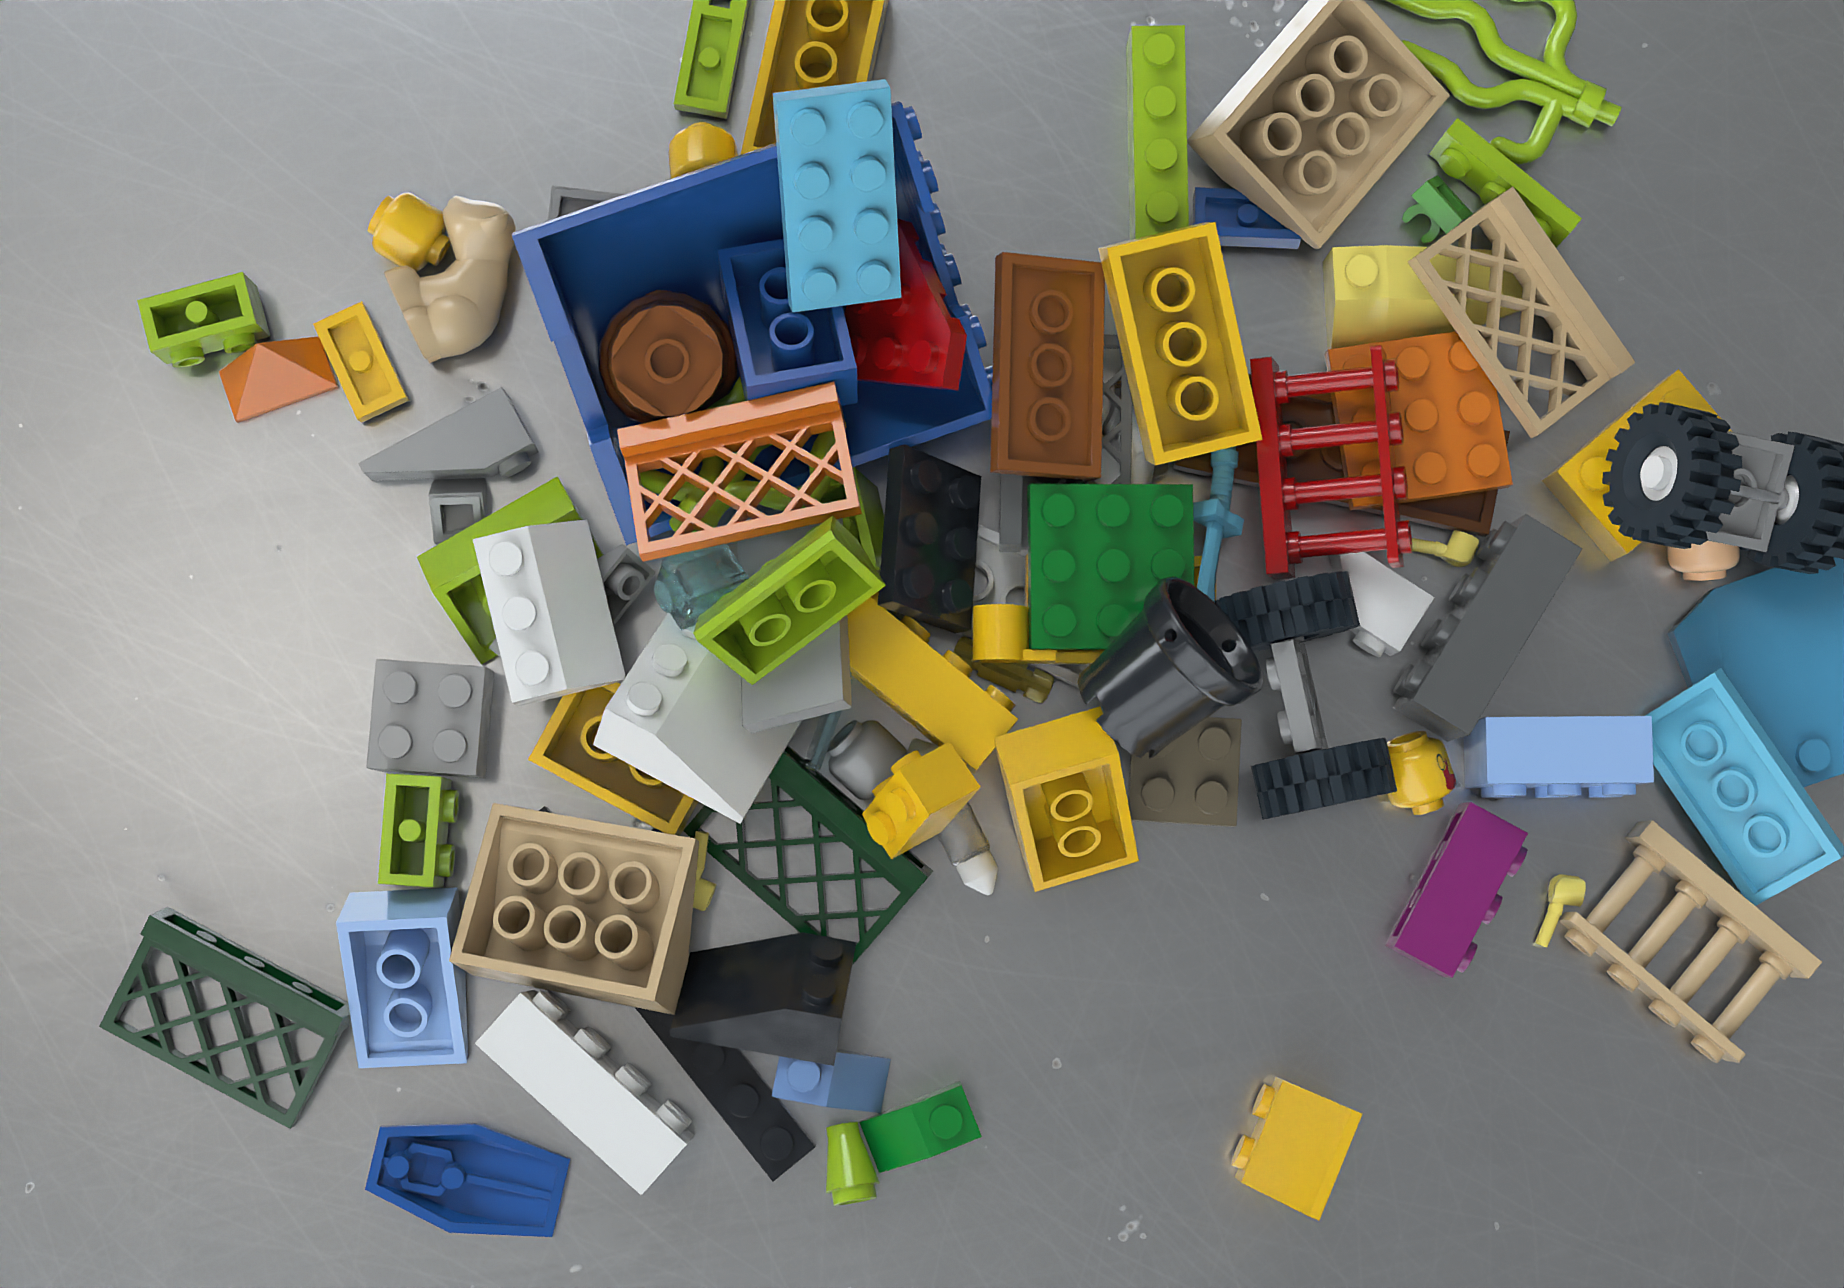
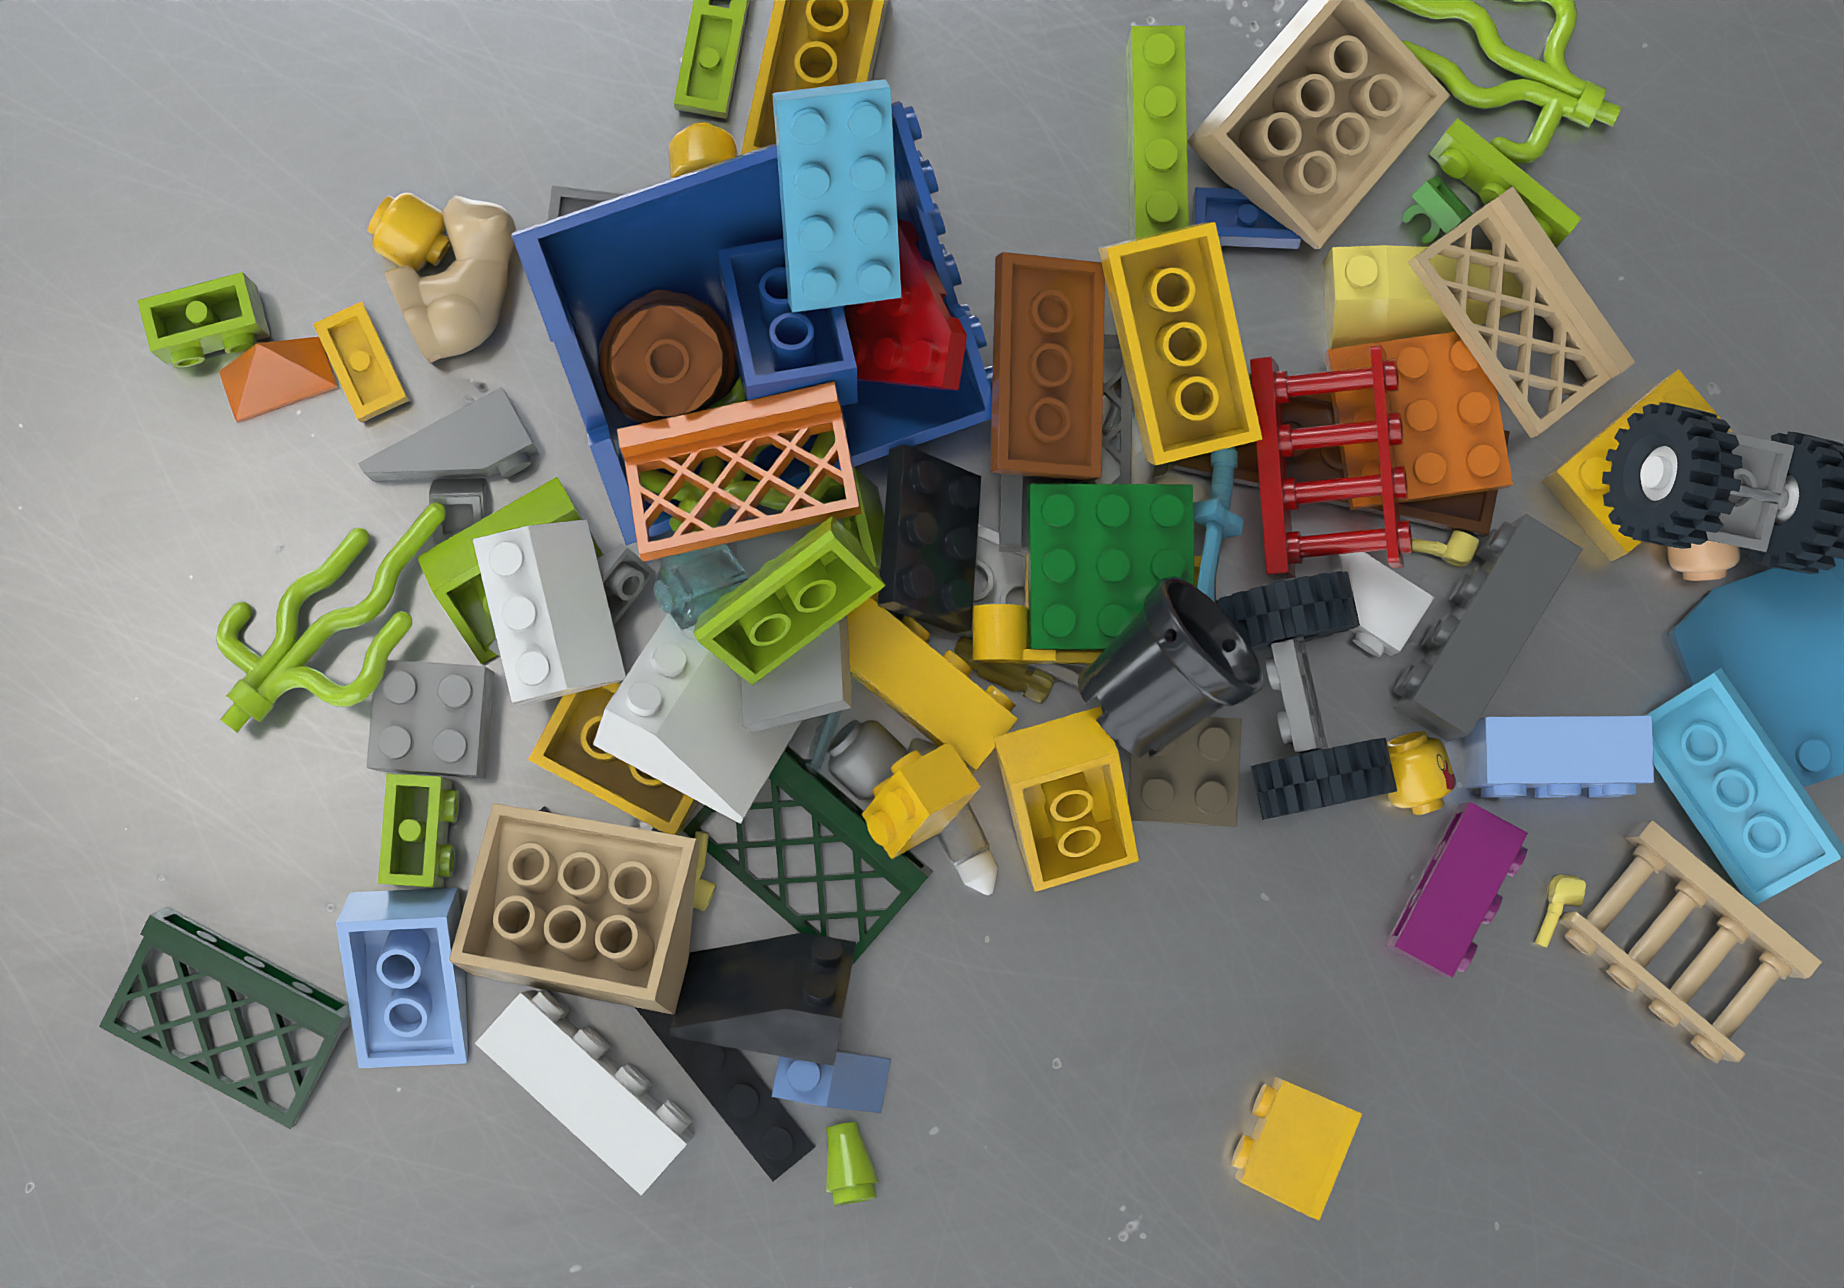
blue piece [365,1123,570,1237] -> none
green slope [859,1081,982,1173] -> none
none -> lime plant [216,502,446,733]

